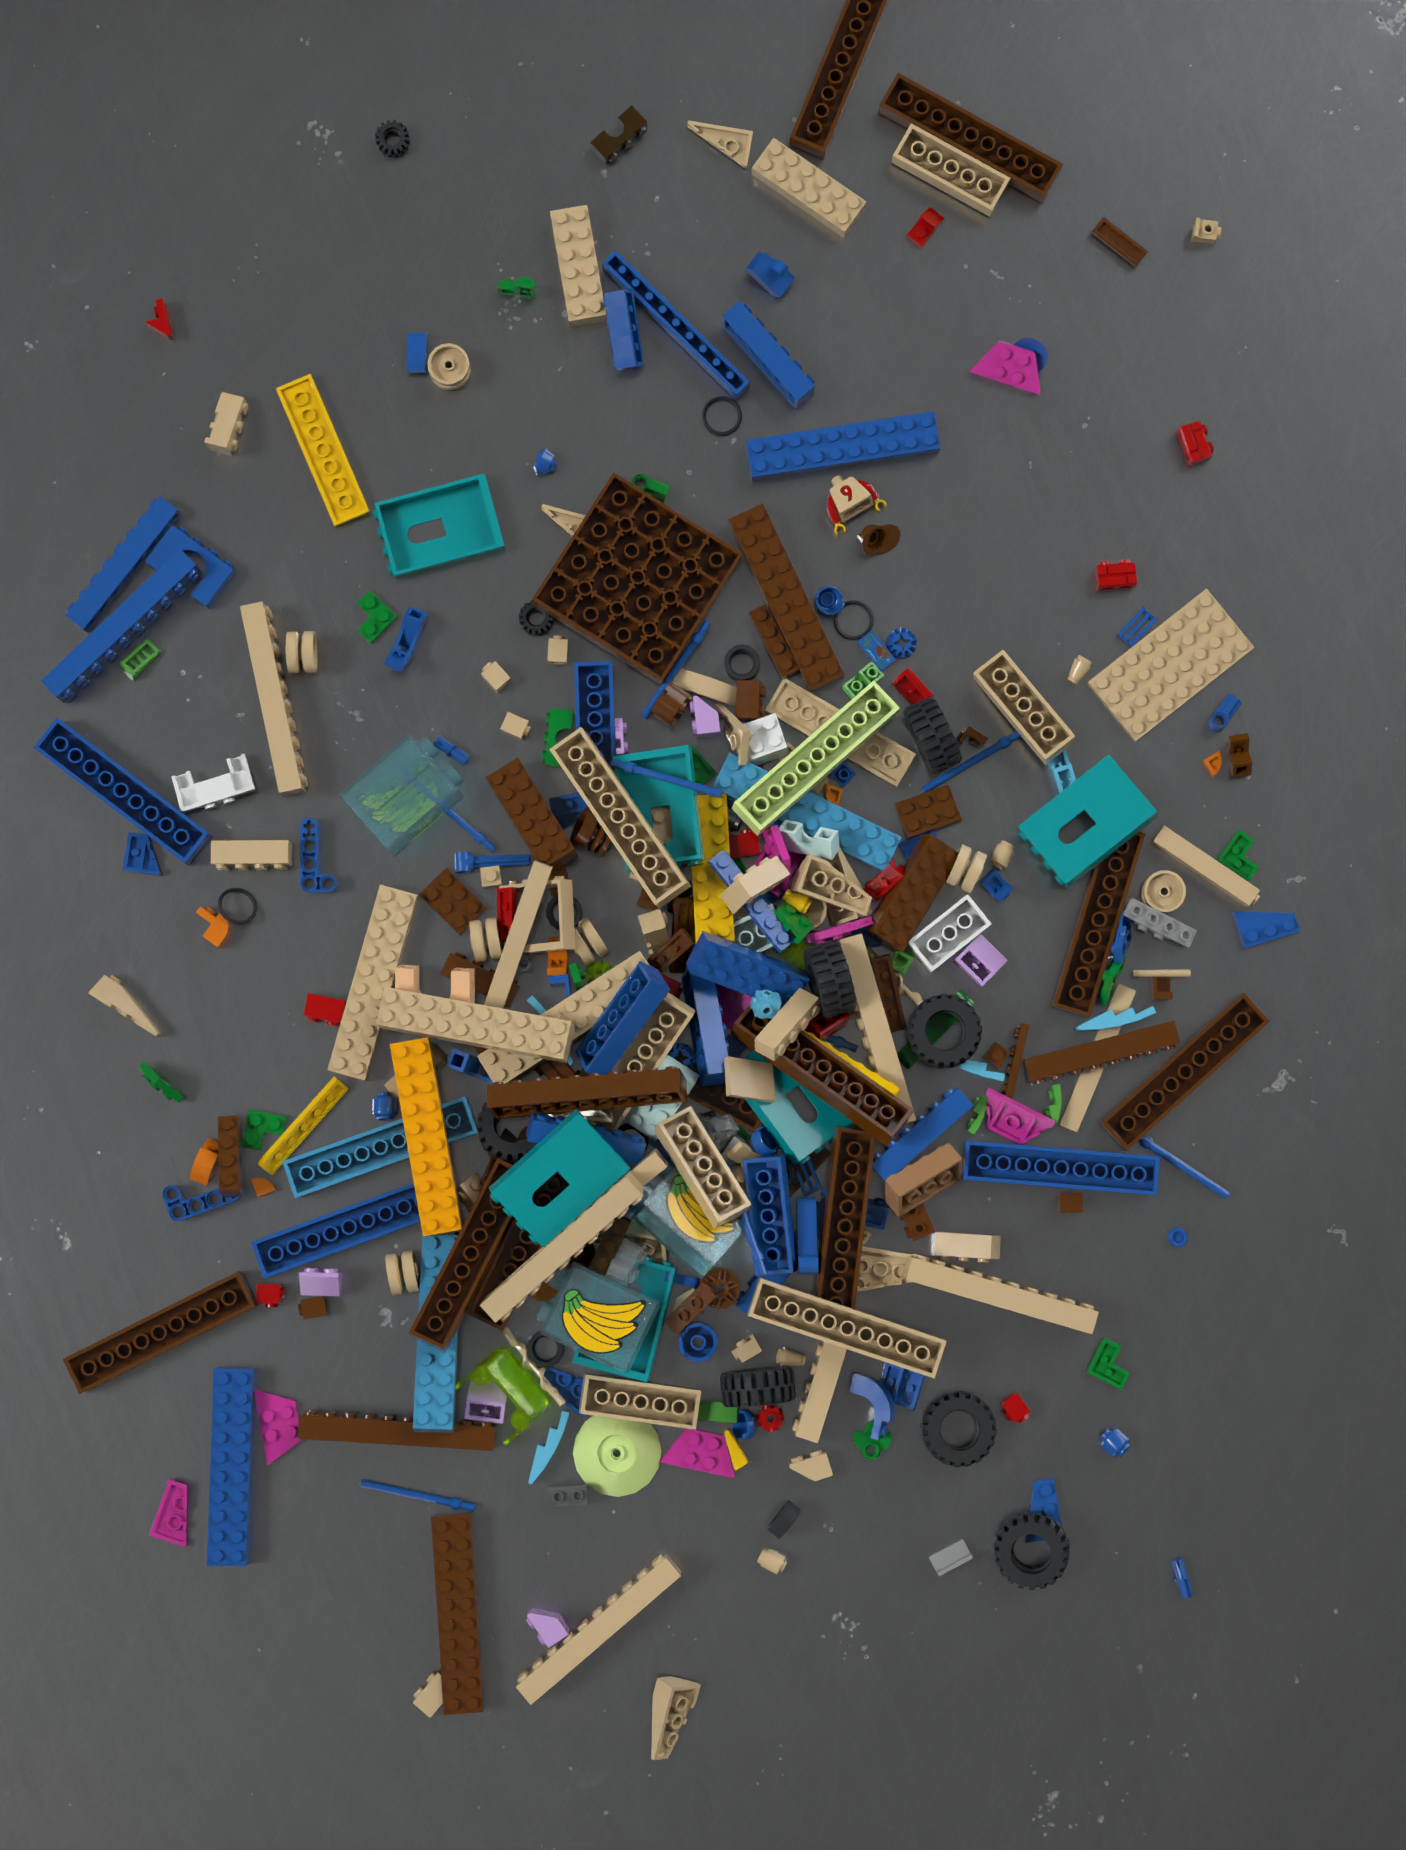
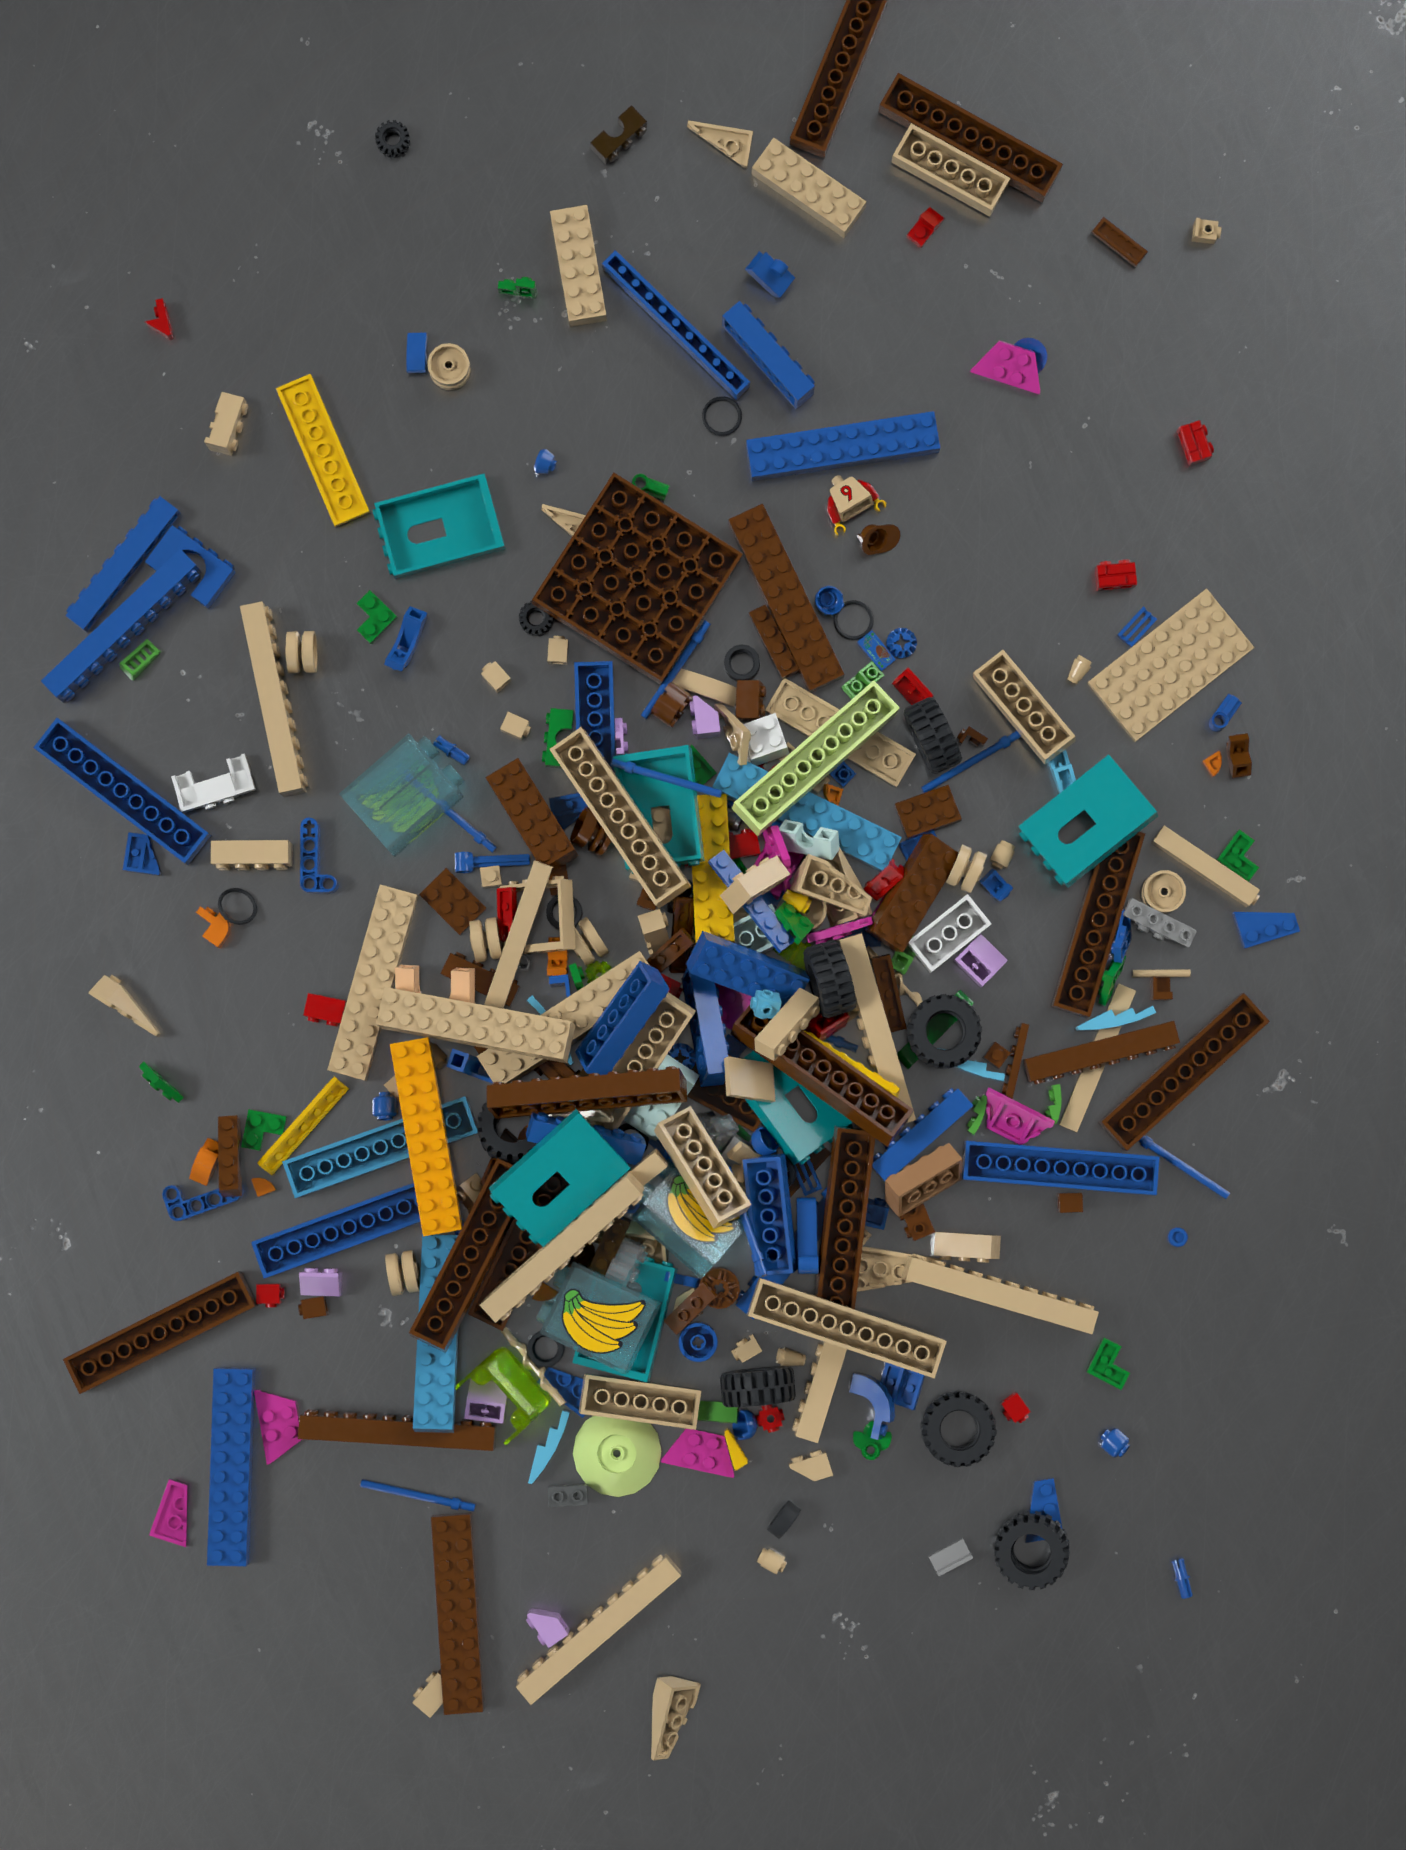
blue brick [604,289,644,369] -> none

